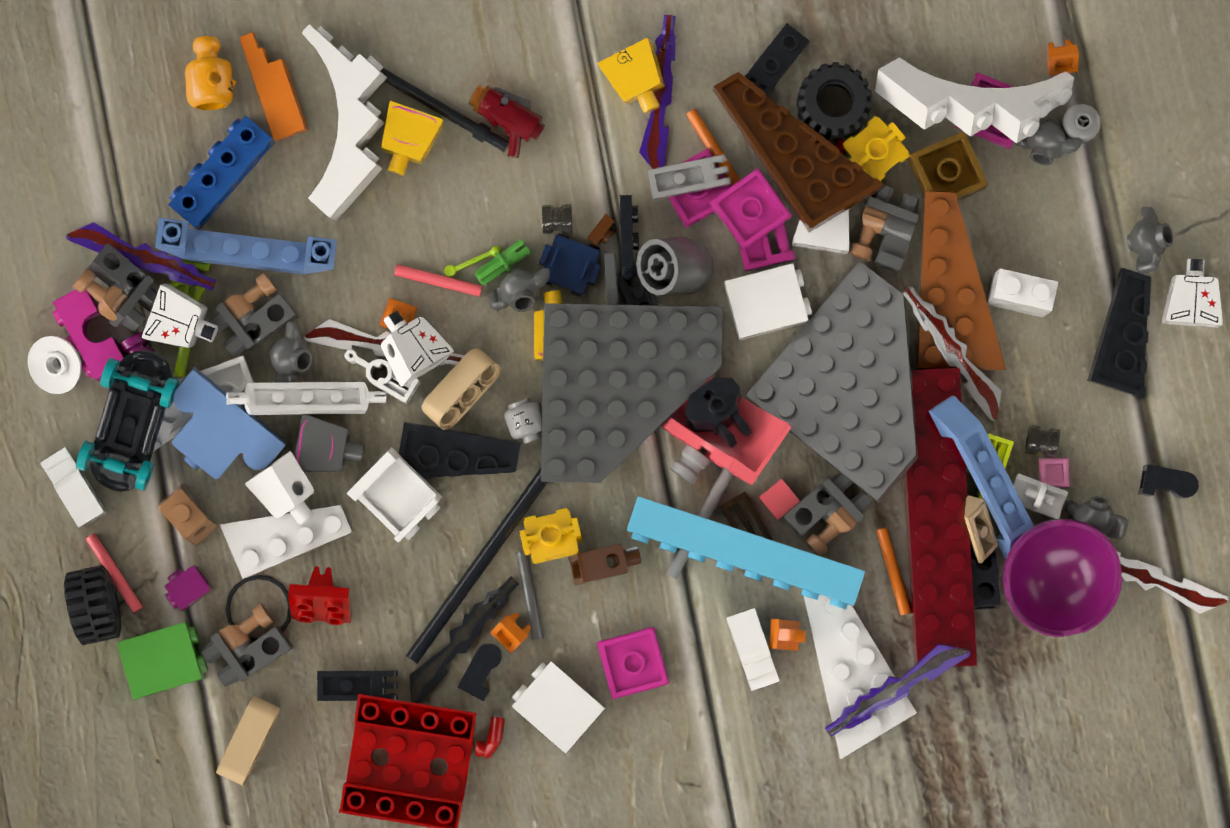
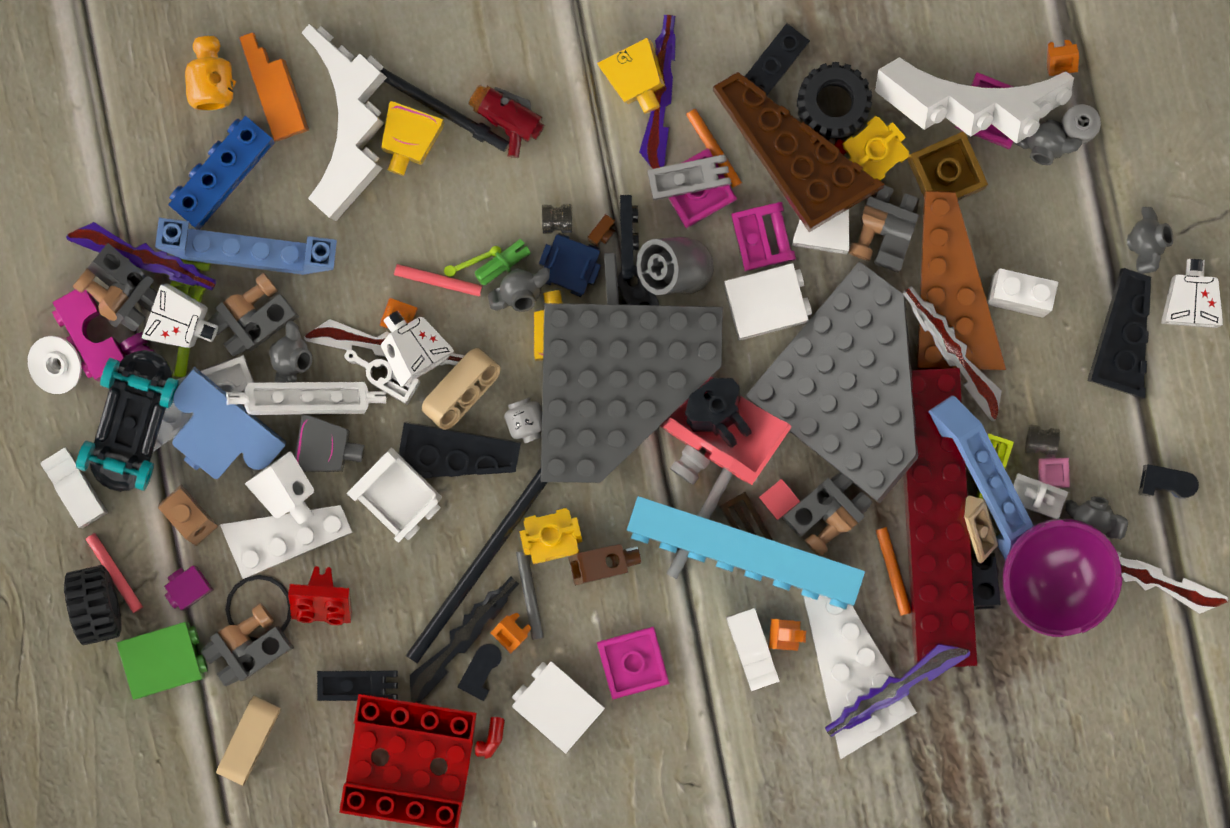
dark pink plate [709,168,792,251] -> none

